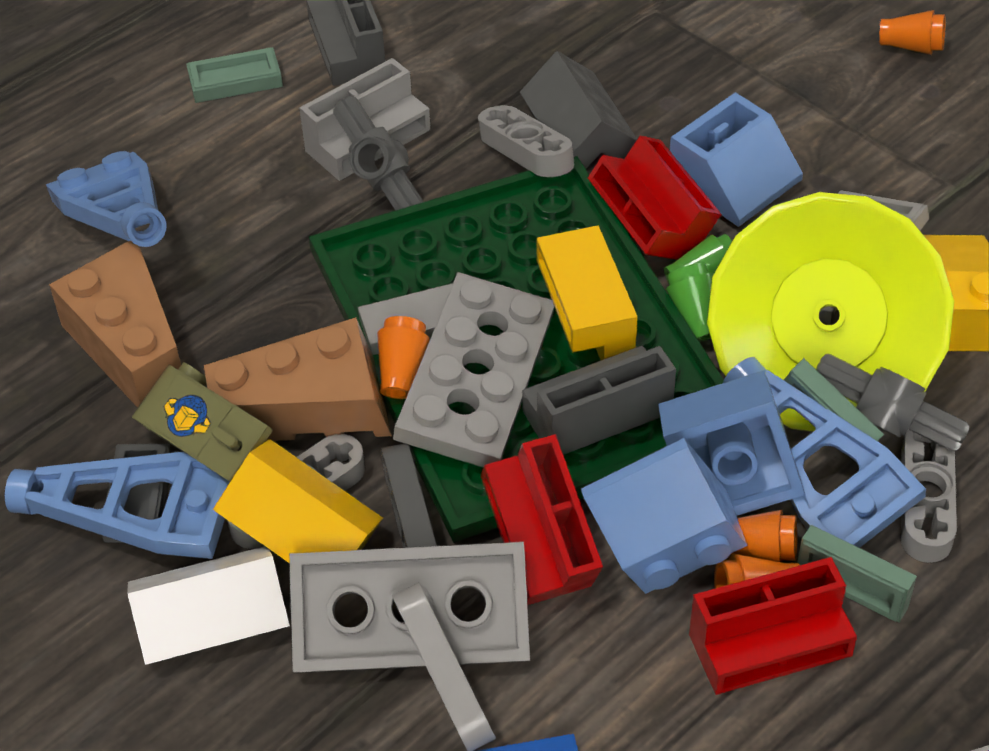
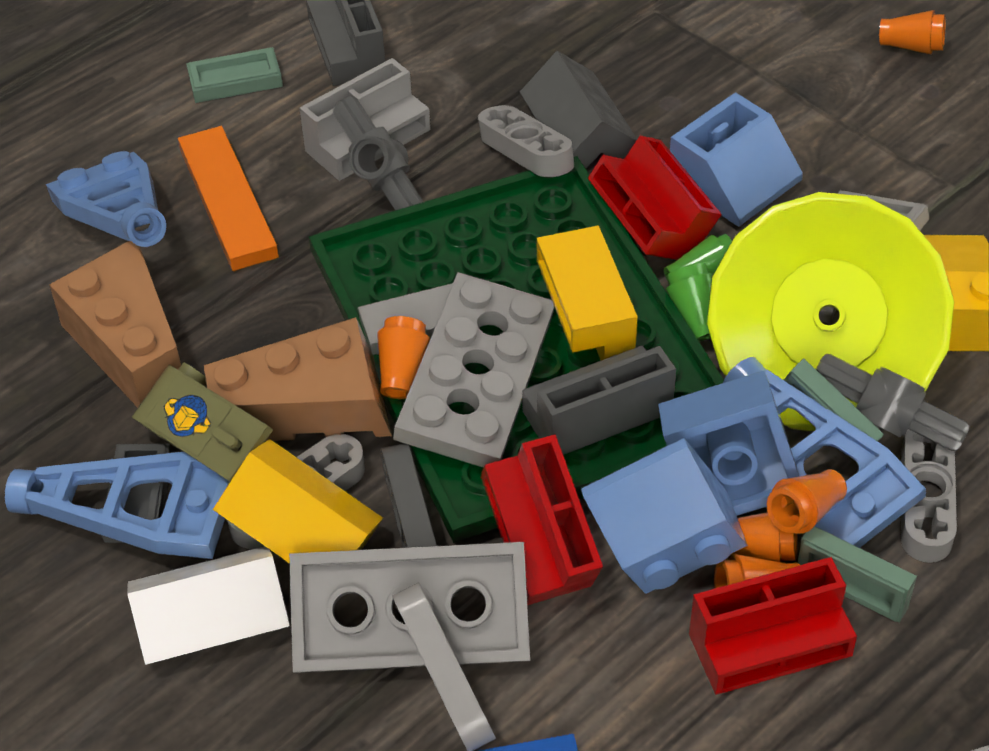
none -> orange tile [178,126,279,271]
none -> orange cone [767,469,847,534]

